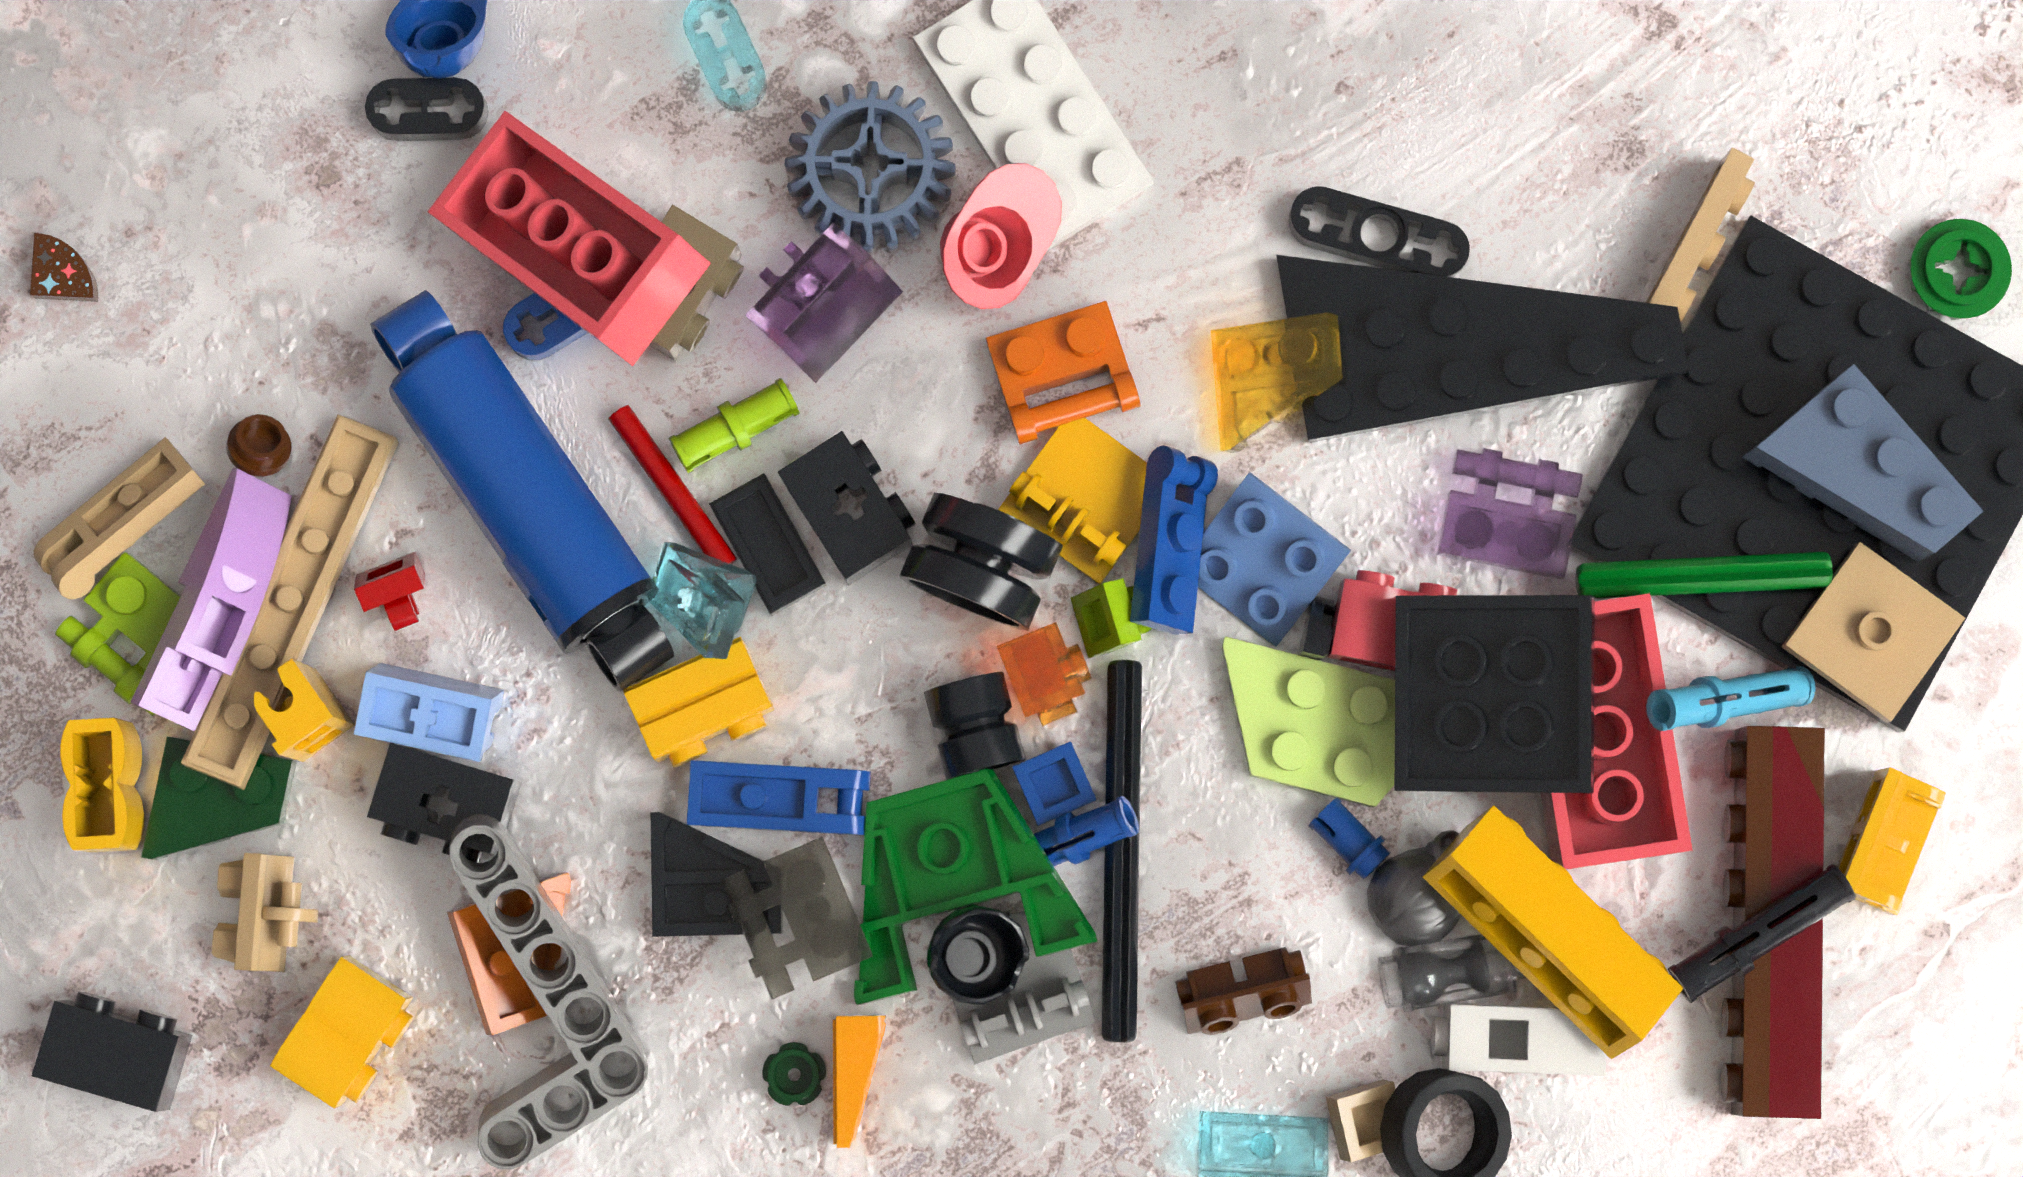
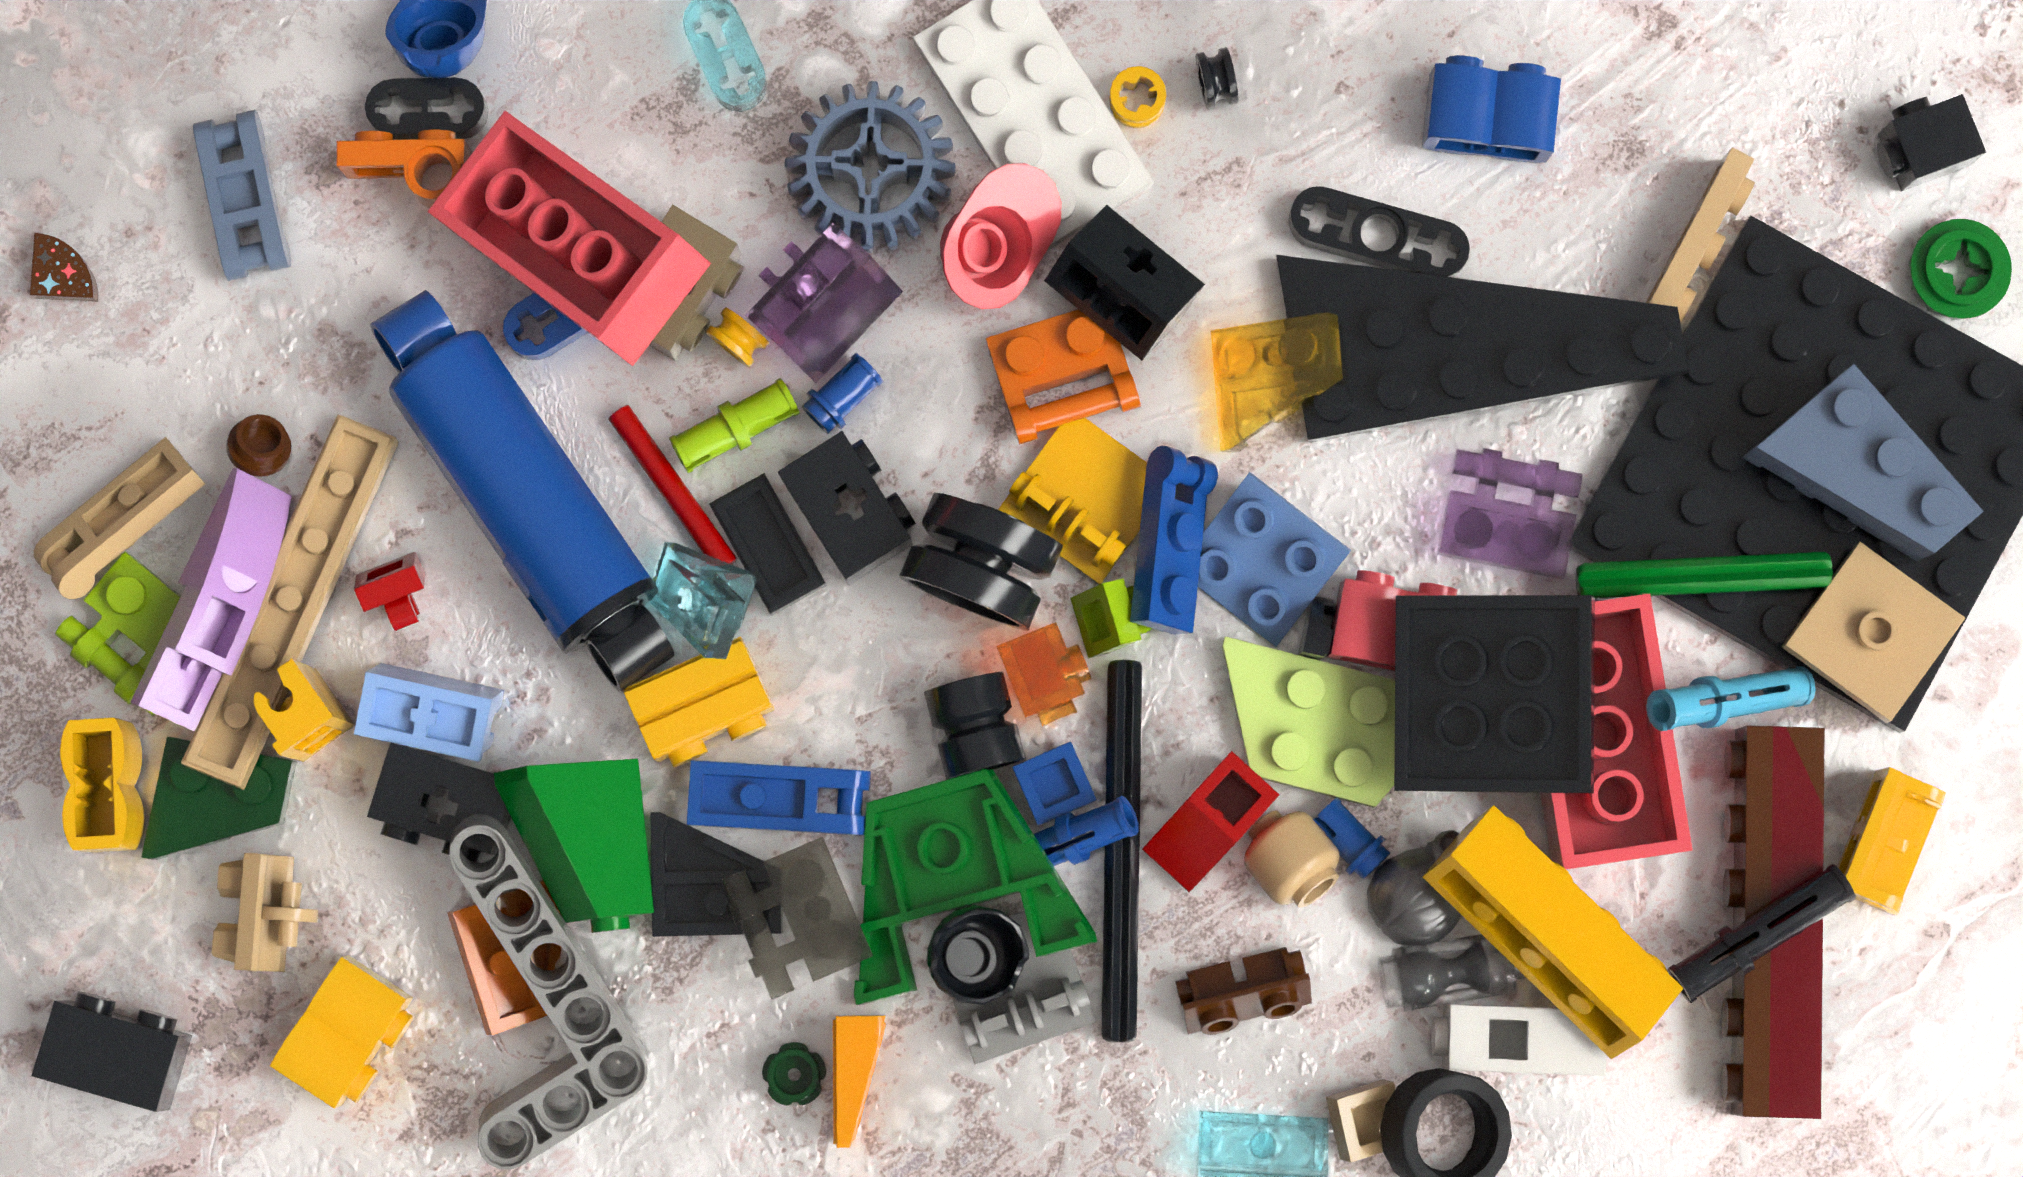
none -> sand blue plate [193,110,291,281]
none -> orange plate [337,129,473,209]
none -> green slope [494,758,654,933]
none -> yellow bush [705,307,769,368]
none -> blue pin [802,353,884,434]
none -> black brick [1044,205,1205,361]
none -> yellow bush [1109,66,1166,128]
none -> red slope [1142,751,1280,893]
none -> black bush [1195,47,1239,109]
none -> tan head [1244,810,1340,908]
none -> blue brick [1422,55,1561,163]
none -> black brick [1877,94,1987,192]

